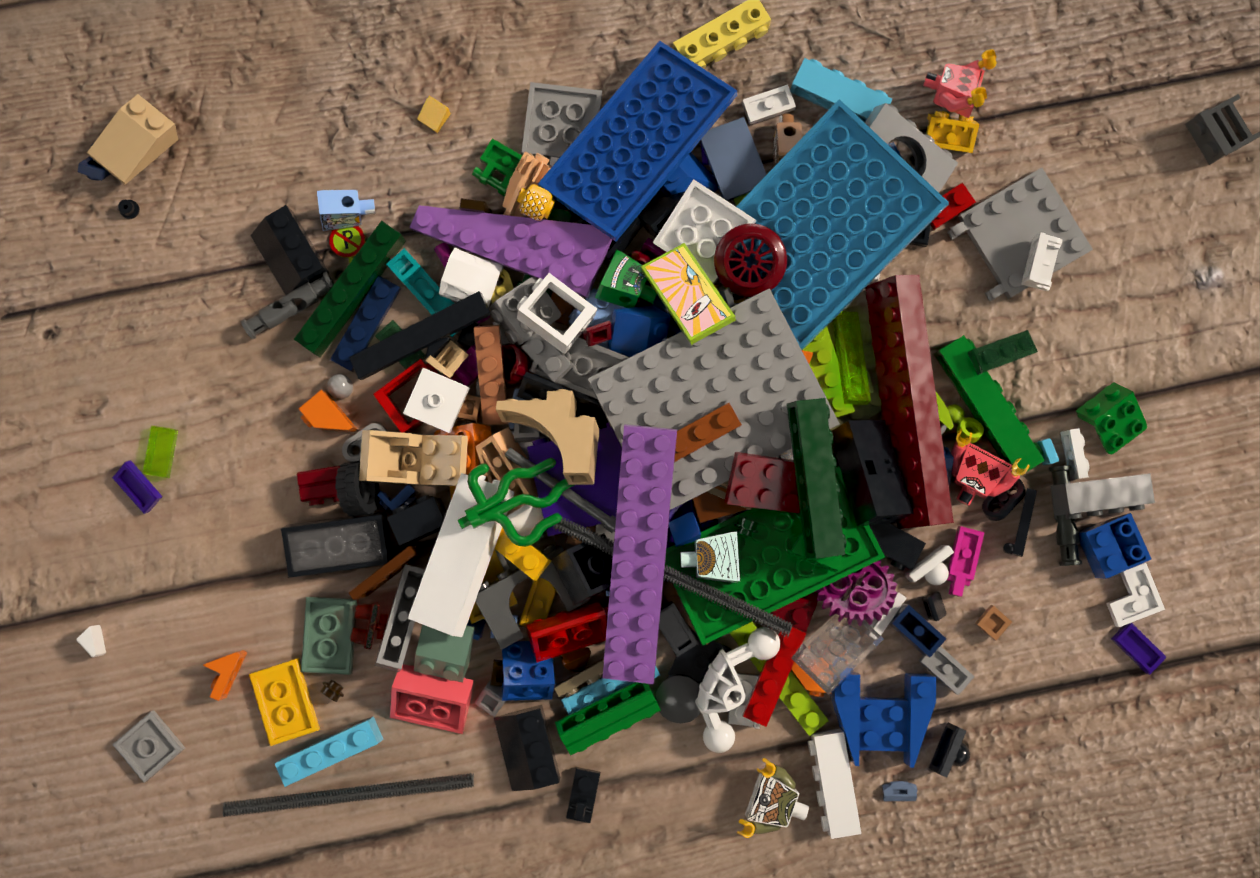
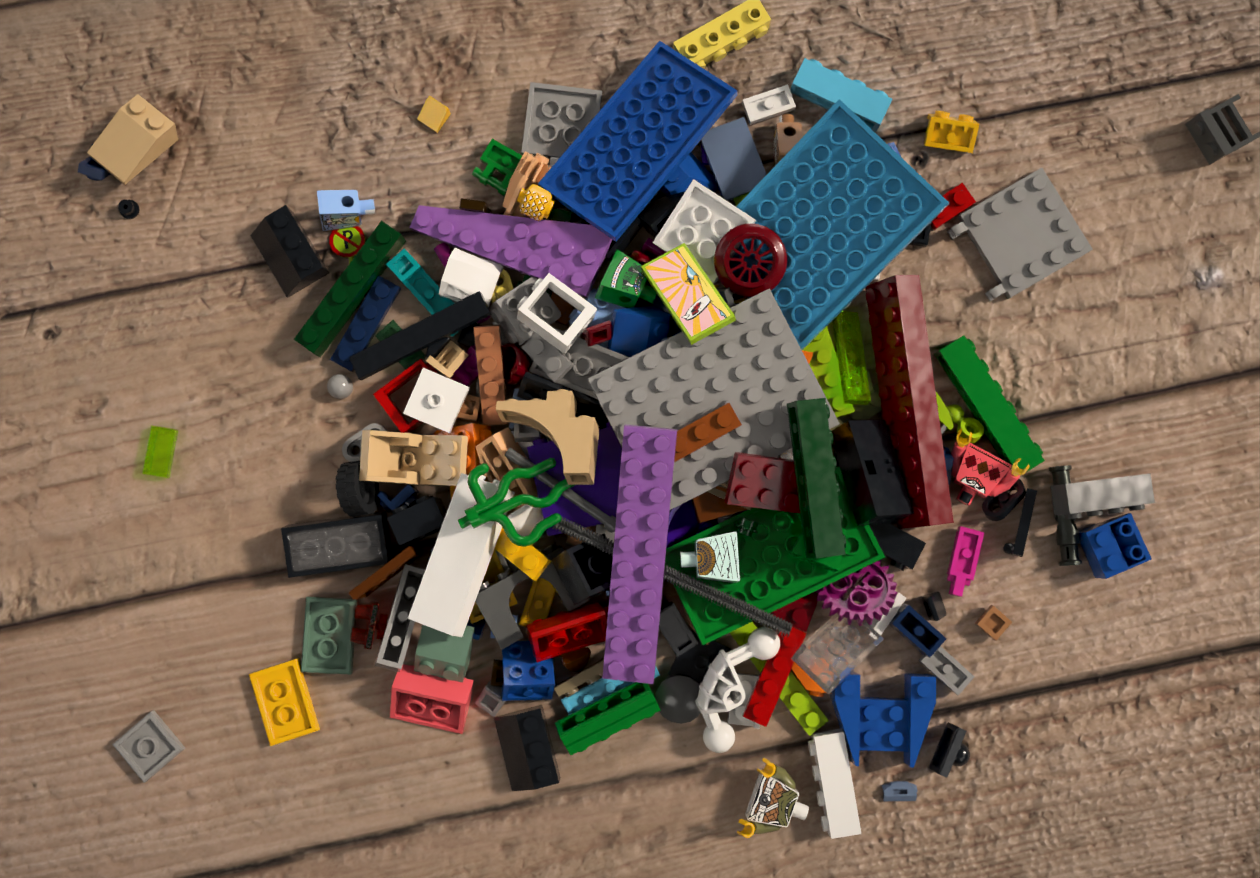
white slope [76,625,106,657] -> none
dark purple tile [112,460,163,514] -> none
orange slope [203,650,247,701] -> none
dark grey axle [223,773,474,817] -> none
dark grey piece [241,271,335,340] -> none
medium azure brick [275,716,383,787] -> none
dark red brick [297,465,340,506] -> none
orange slope [299,390,358,432] -> none
dark brown plate [320,680,344,702] -> none
black hinge [566,767,601,823] -> none
blue slope [668,512,701,547] -> none
light grey arch [865,103,958,192] -> none
white tile [905,545,954,585] -> none
coral torso [923,49,997,118] -> none
clear green plate [967,330,1038,375] -> none
white hinge [1021,232,1063,291] -> none
medium azure tile [1036,438,1059,466] -> none
white plate [1060,428,1089,480] -> none
green bracket [1076,382,1147,455] -> none
white plate [1106,563,1165,627] -> none
dark purple tile [1111,622,1167,675] -> none

